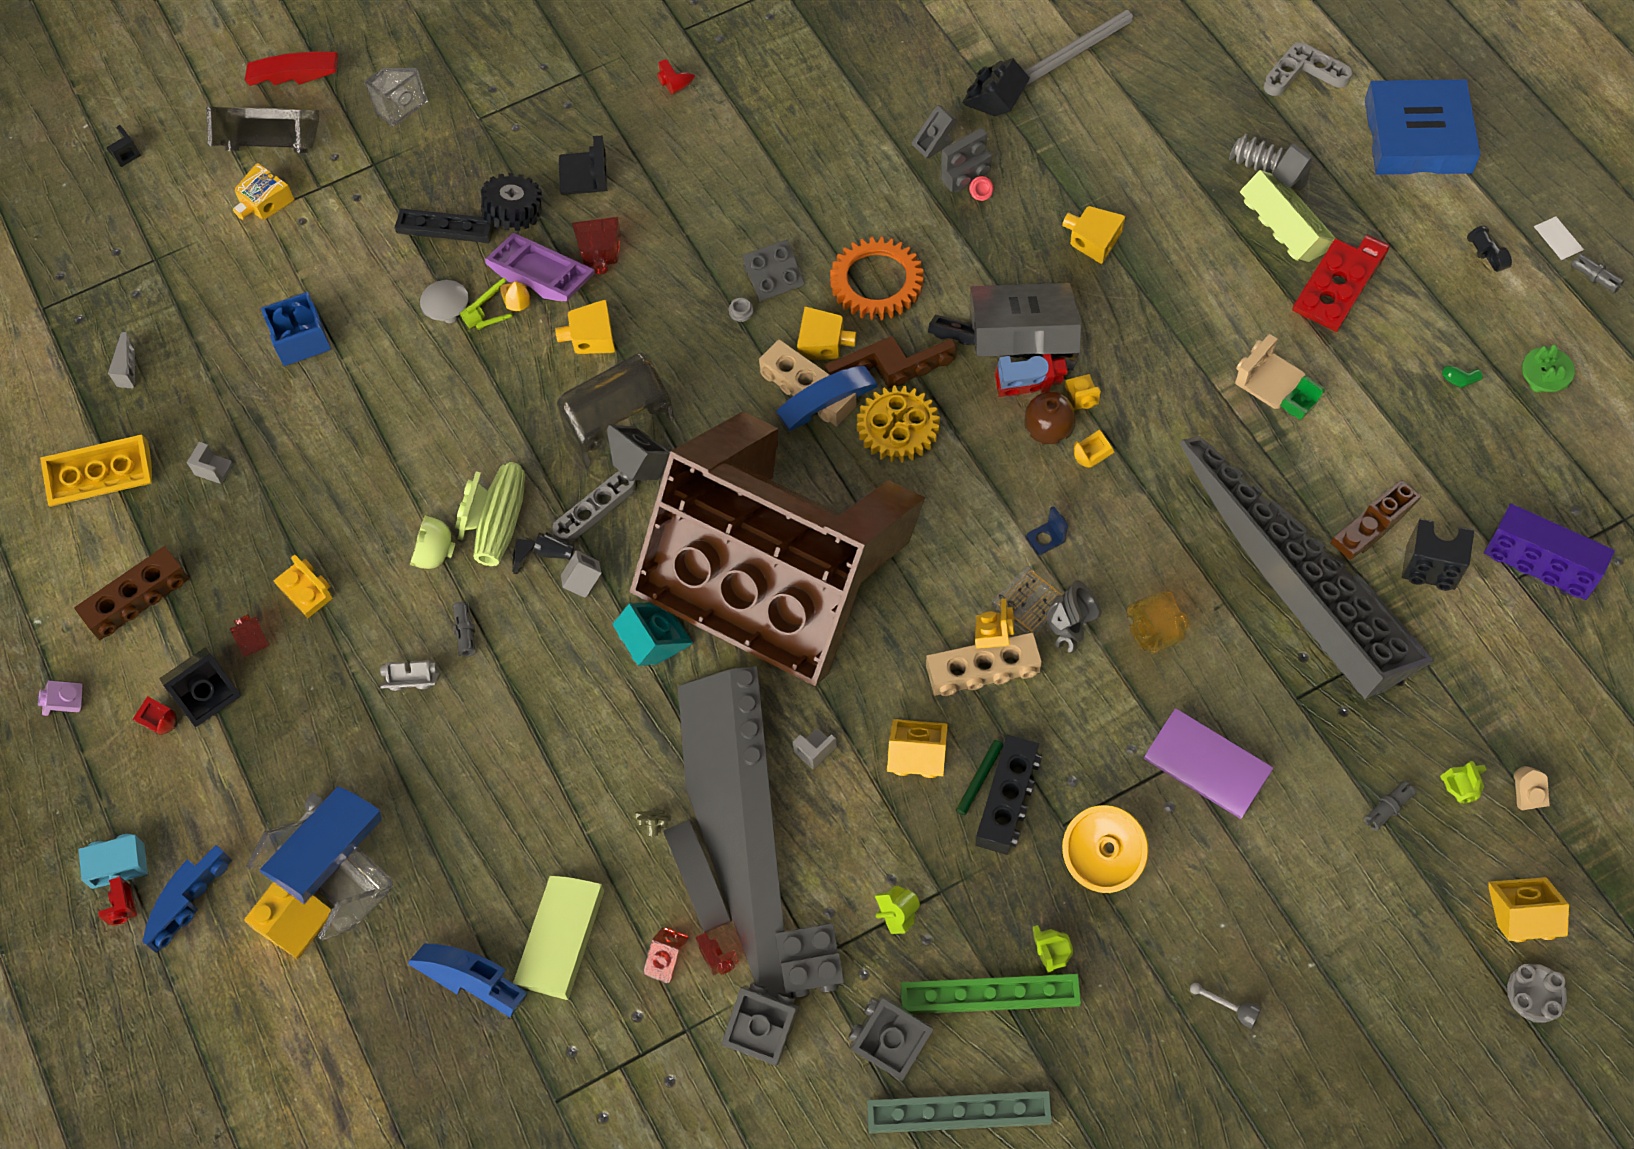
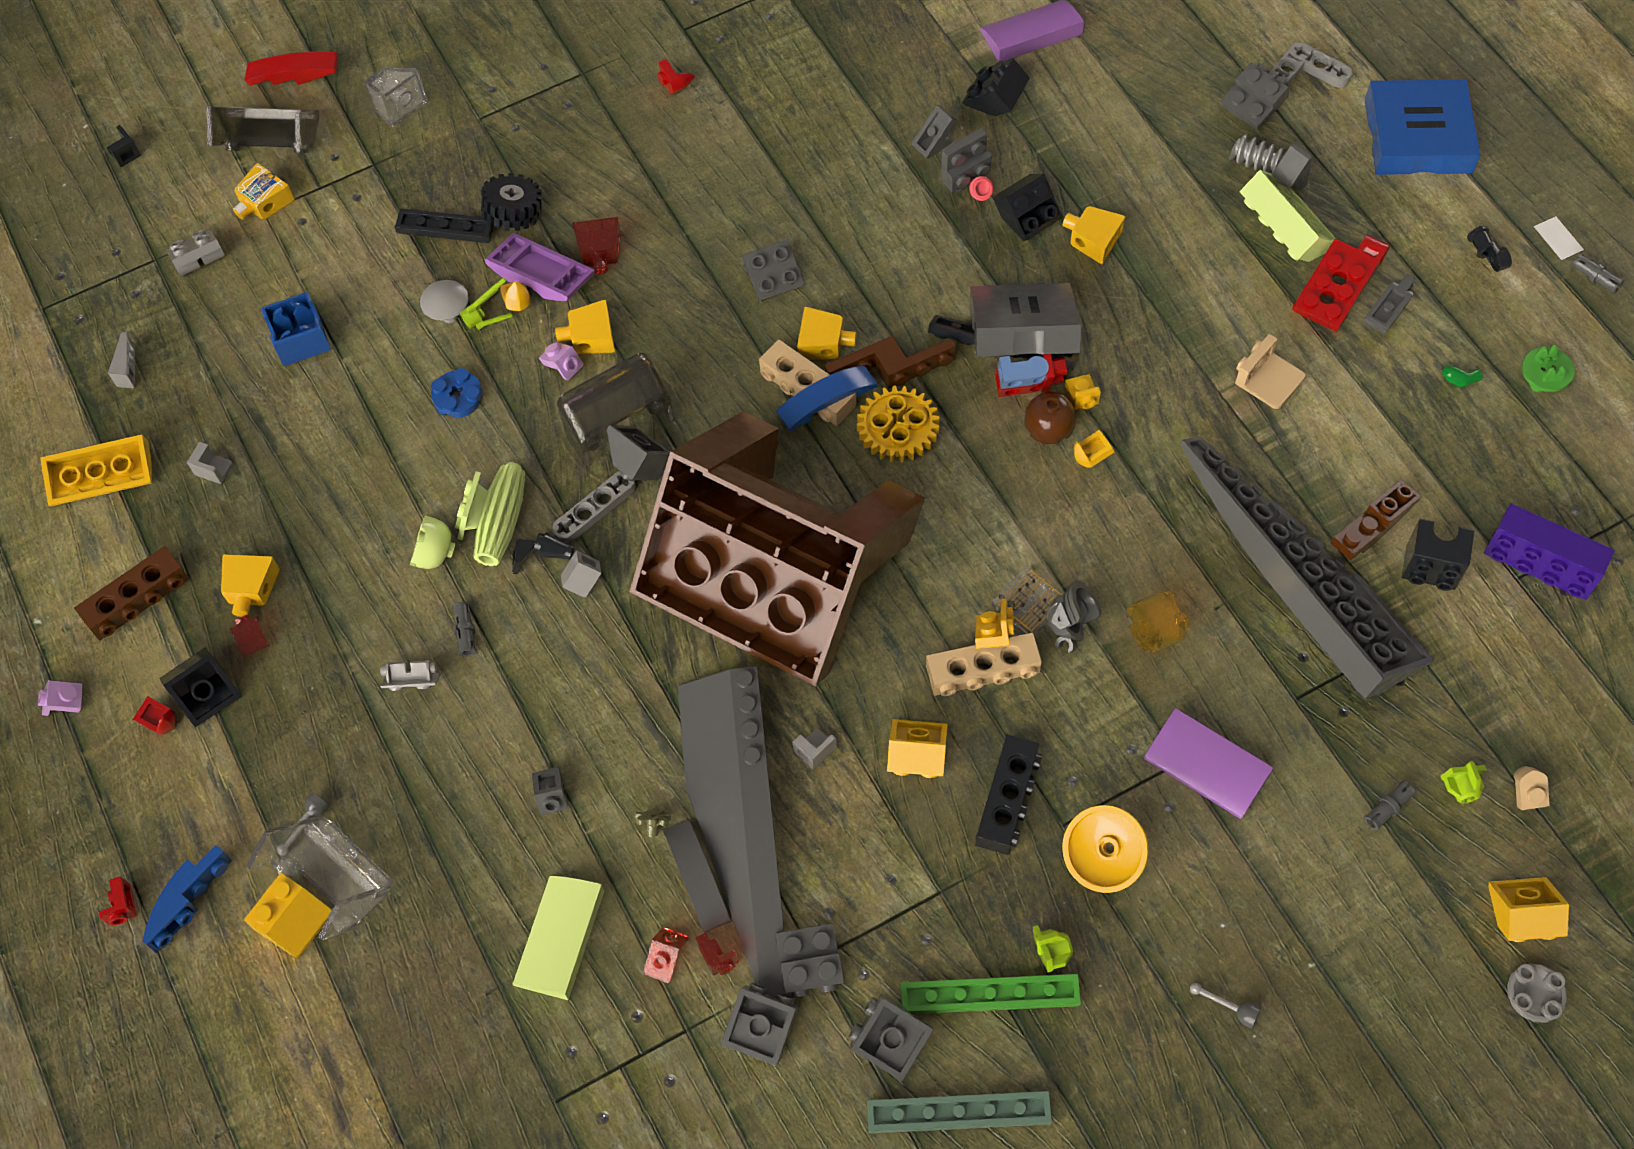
medium azure brick [78,834,148,889] -> none
blue slope [259,787,382,904] -> none
yellow bracket [273,555,333,618] -> none
blue slope [408,943,527,1017] -> none
black bracket [559,135,608,195] -> none
teal slope [612,602,693,666] -> none
light grey plate [729,298,753,322] -> none
orange piece [830,237,923,320] -> none
lime piece [875,886,920,934] -> none
dark green bar [956,740,1003,816] -> none
light grey axle [1025,10,1133,85] -> none
dark blue bracket [1026,506,1068,555] -> none
green bracket [1280,376,1325,420] -> none
none -> light grey plate [166,229,225,277]
none -> yellow torso [221,555,280,617]
none -> blue plate [431,368,483,418]
none -> dark grey bracket [532,767,567,815]
none -> lavender bracket [539,342,584,380]
none -> medium lavender slope [980,0,1084,62]
none -> black slope [992,174,1063,241]
none -> dark grey plate [1221,62,1289,131]
none -> dark grey hinge [1363,274,1416,335]

